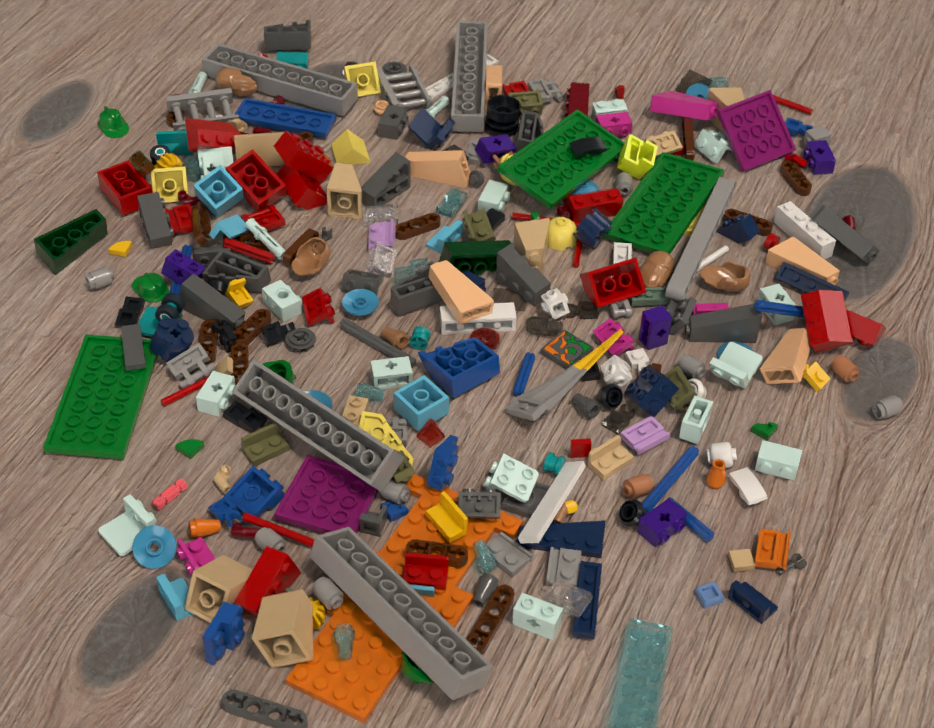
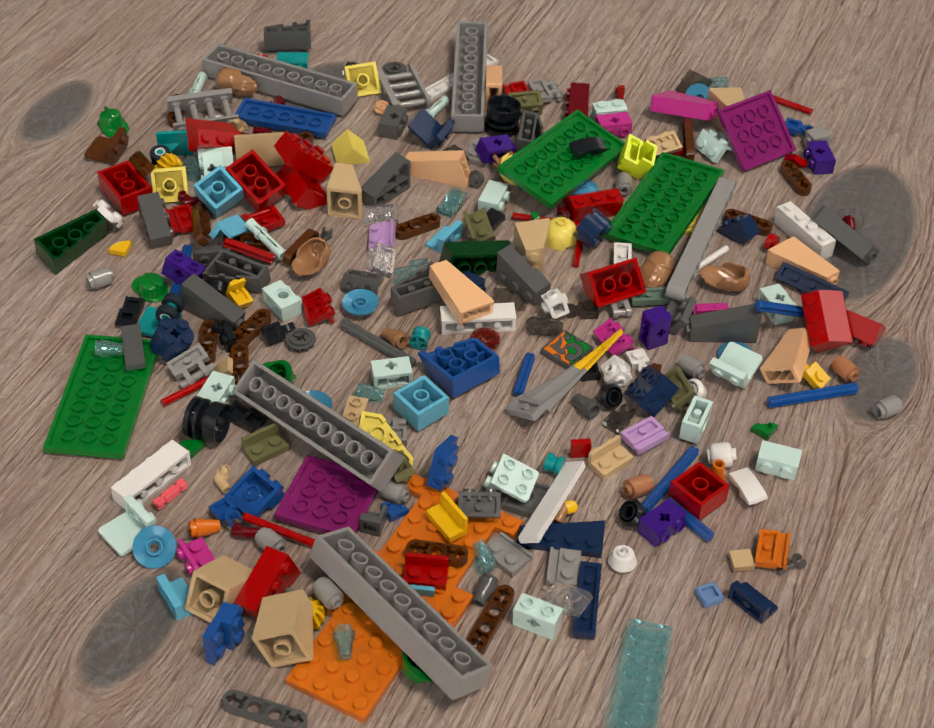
clear red slope [417,419,445,448] -> none
none -> reddish brown bracket [84,127,129,164]
none -> white plate [93,199,125,229]
none -> clear light blue cone [95,339,123,358]
none -> white brick [111,440,191,509]
none -> black wheel [182,396,232,445]
none -> white cone [608,545,637,573]
none -> red brick [668,461,730,521]
none -> blue axle [767,382,859,408]

